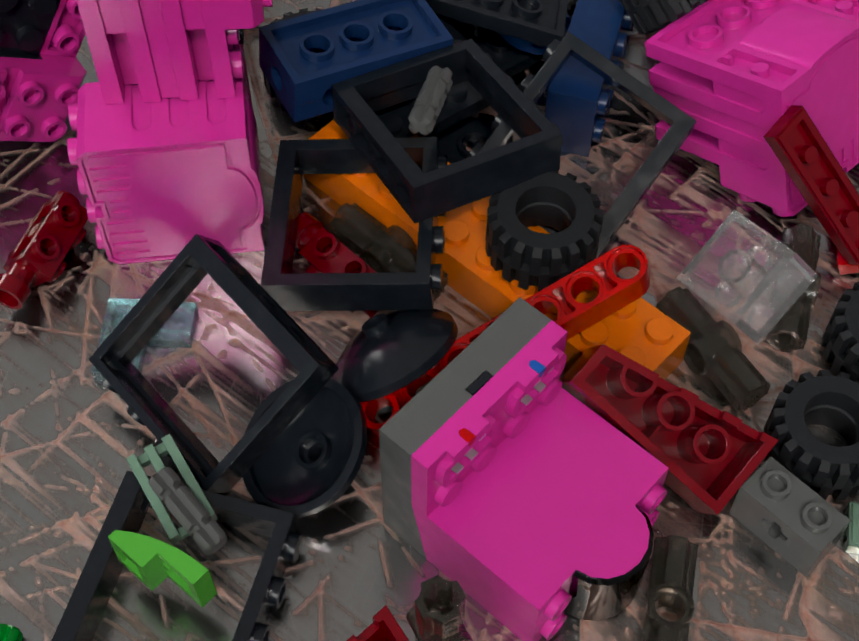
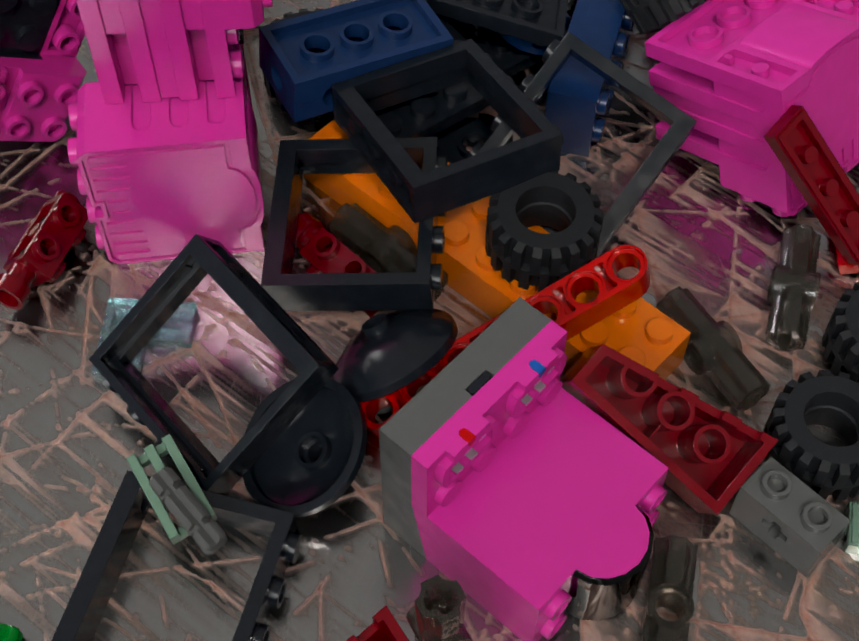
bright green slope [108,530,218,608] -> none
dark grey axle [408,65,453,136] -> none
clear brick [676,209,818,345] -> none

